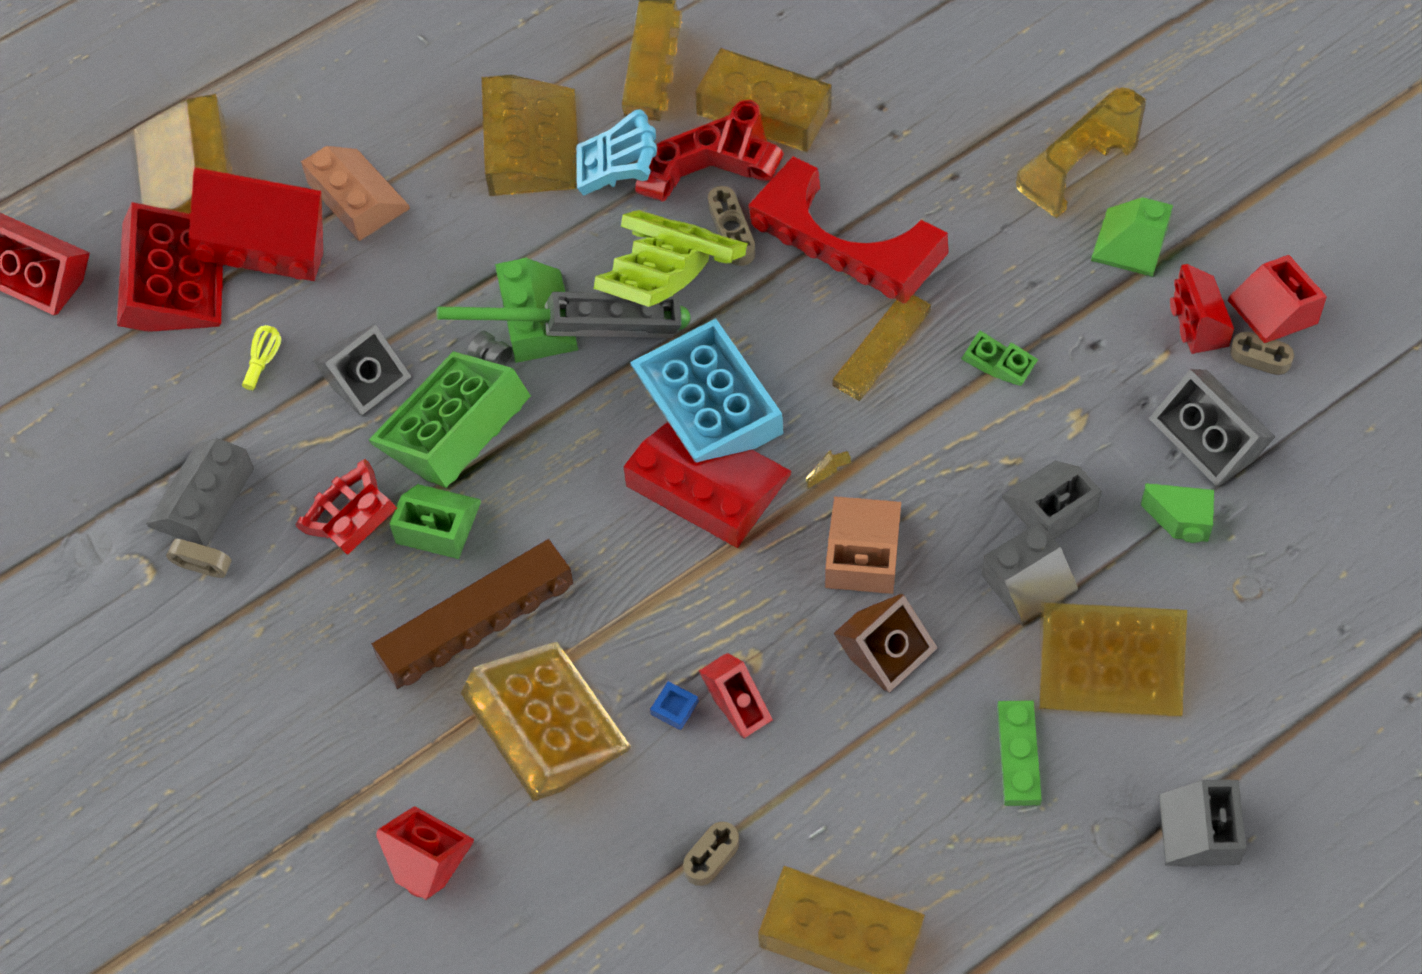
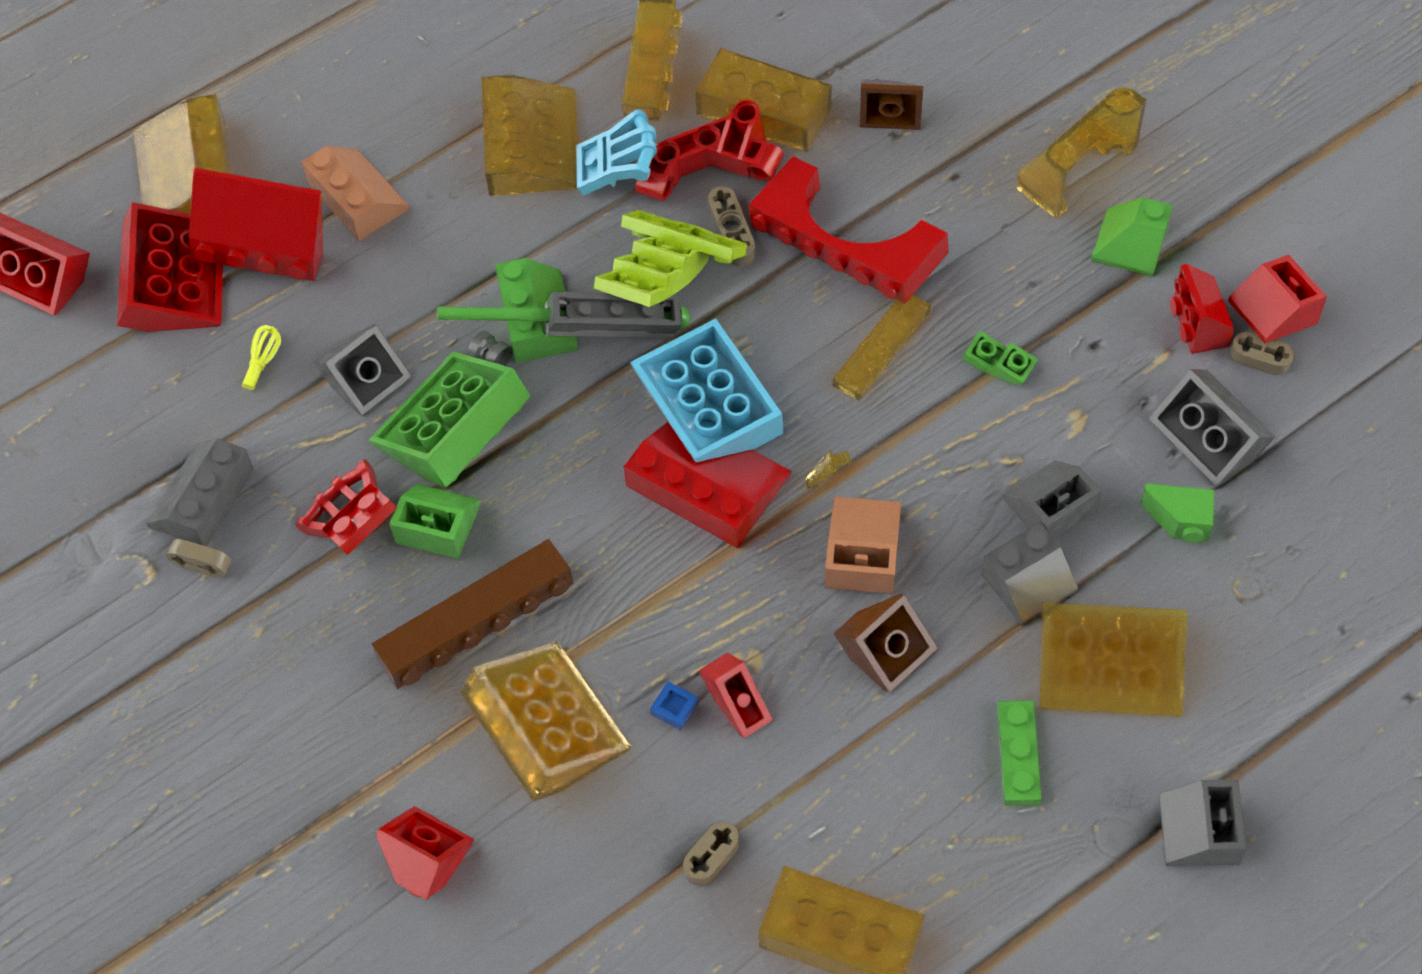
none -> reddish brown slope [860,79,923,130]

